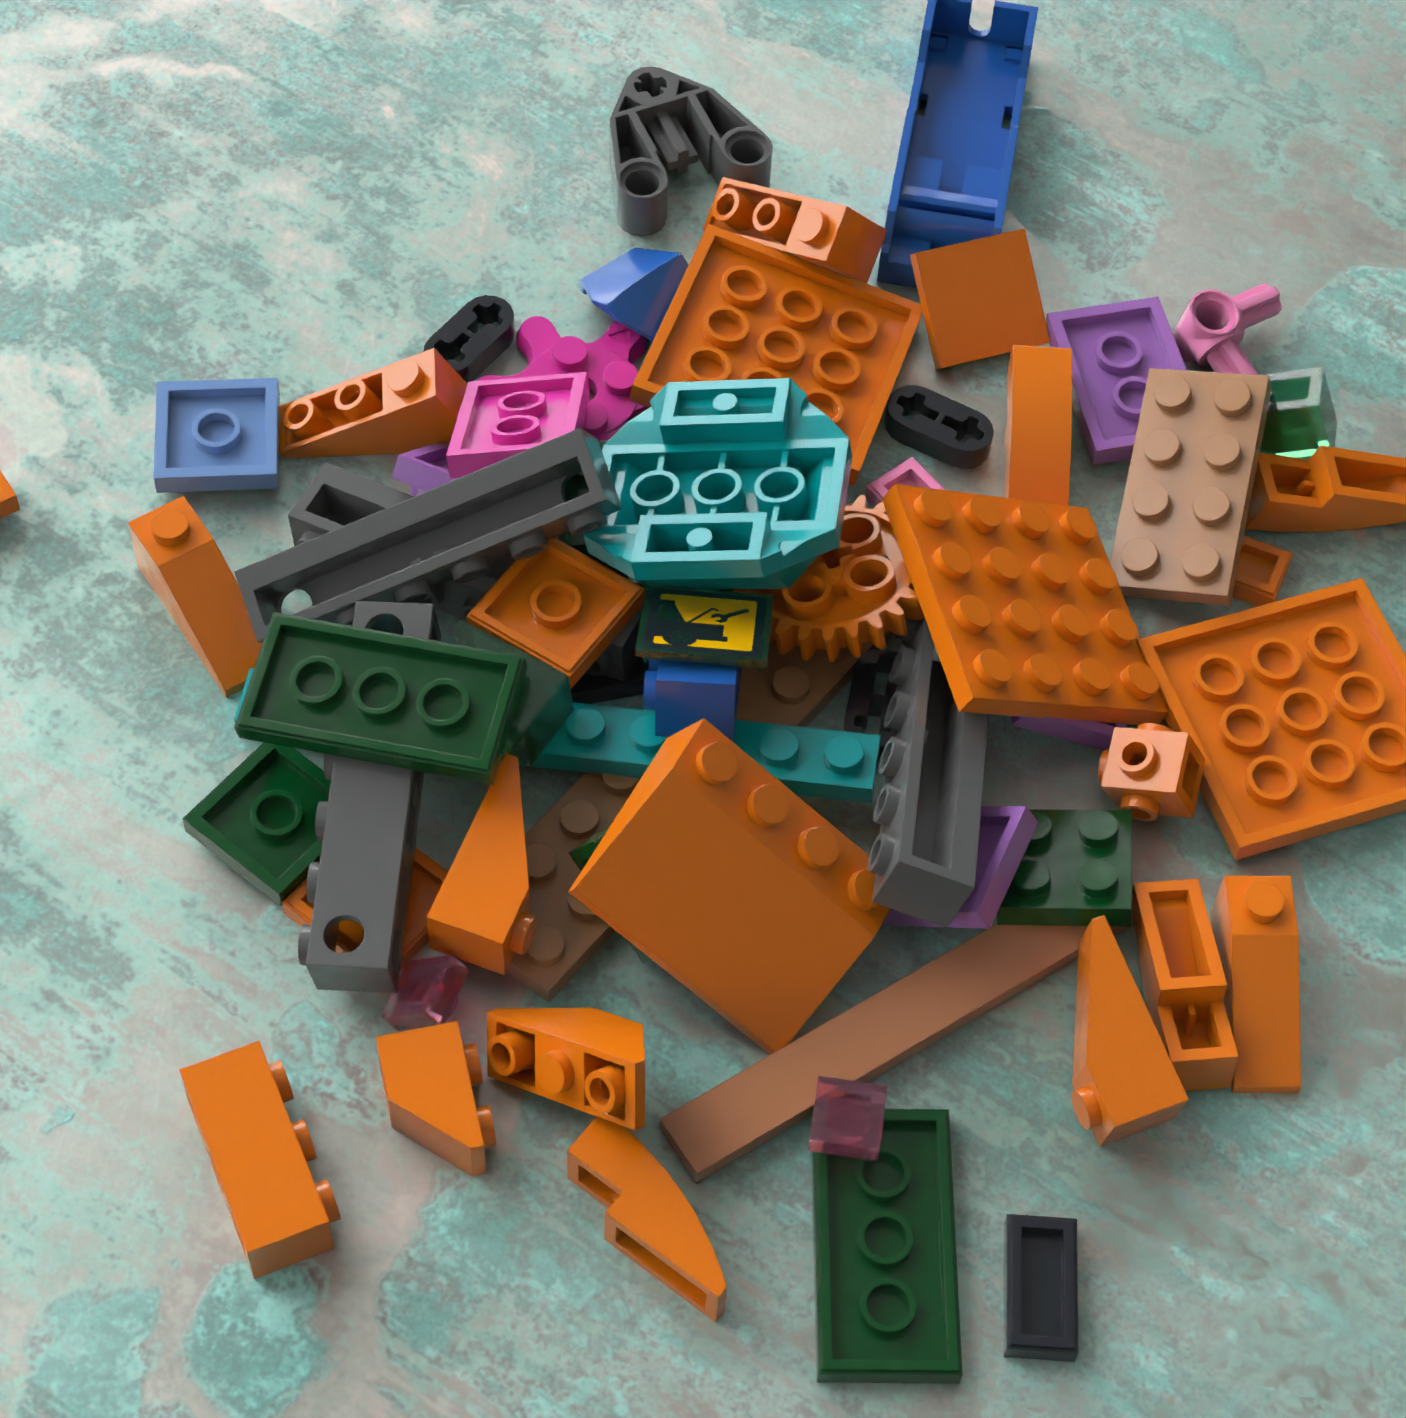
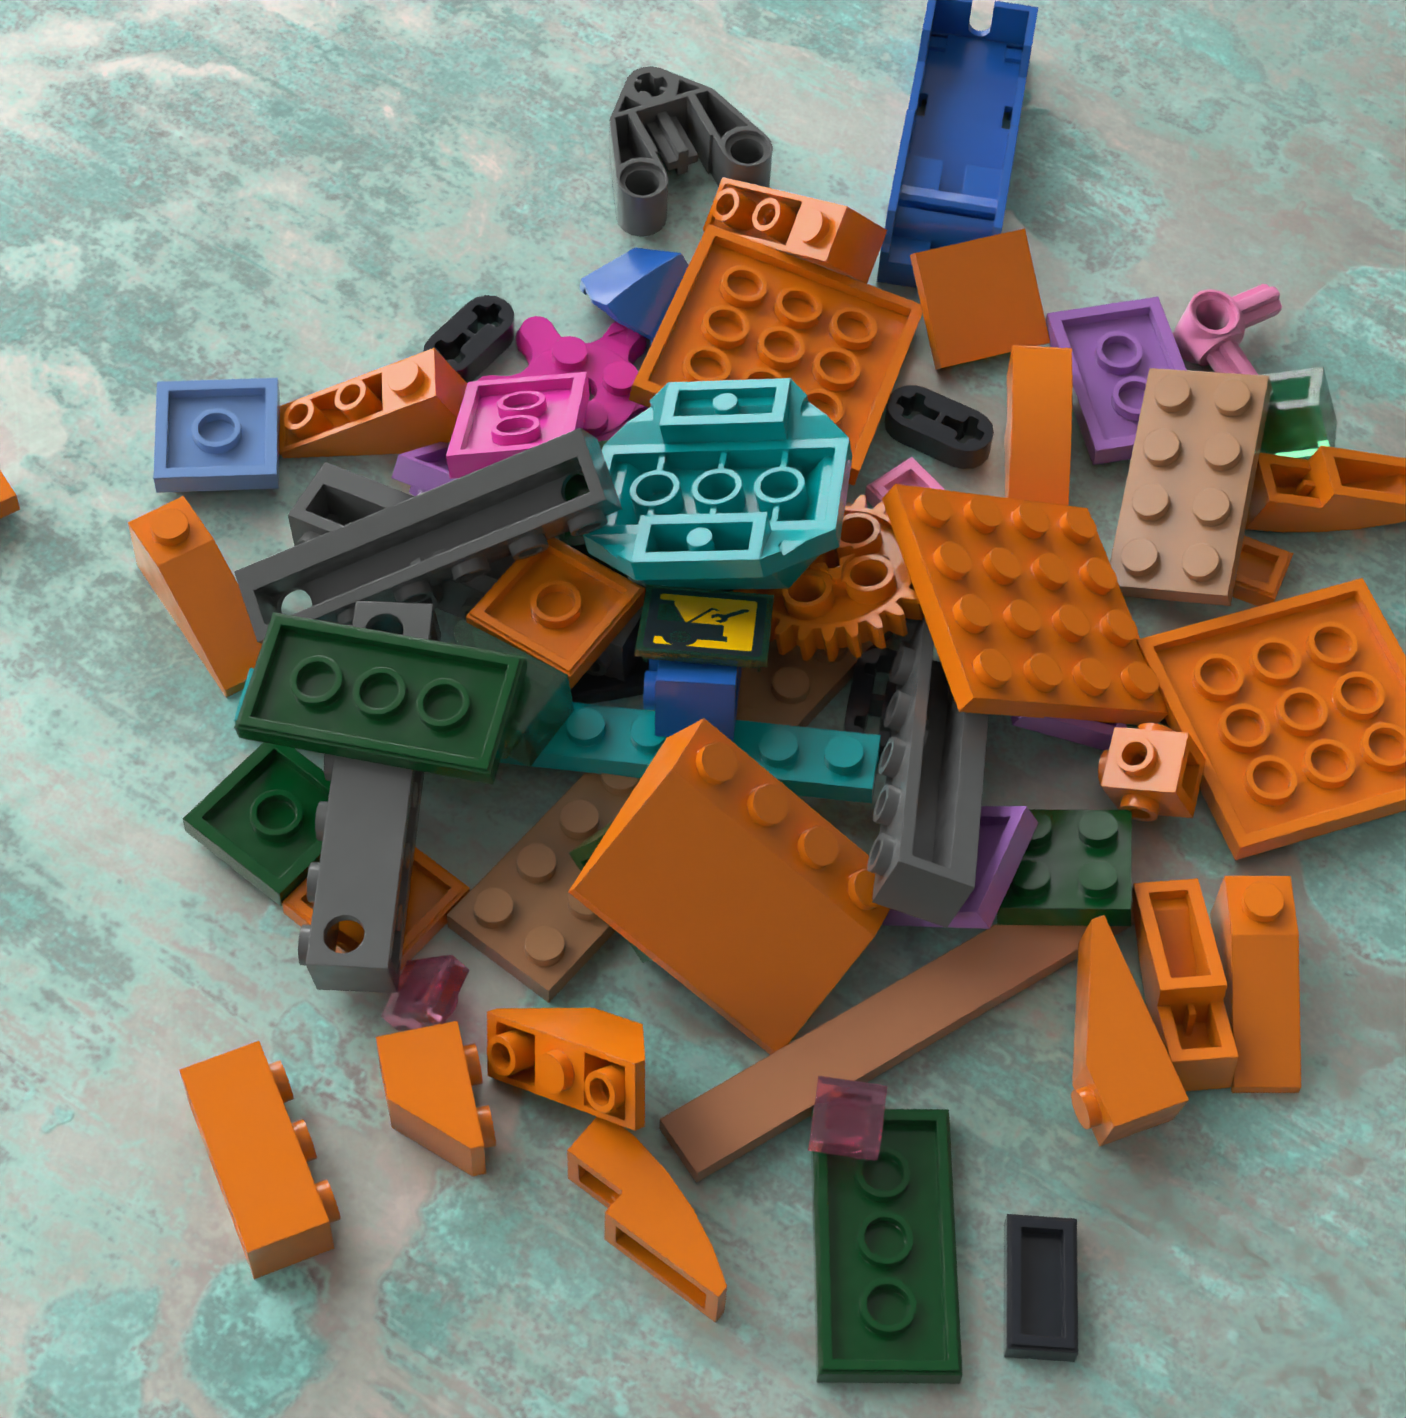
orange slope [427,753,537,975] -> none

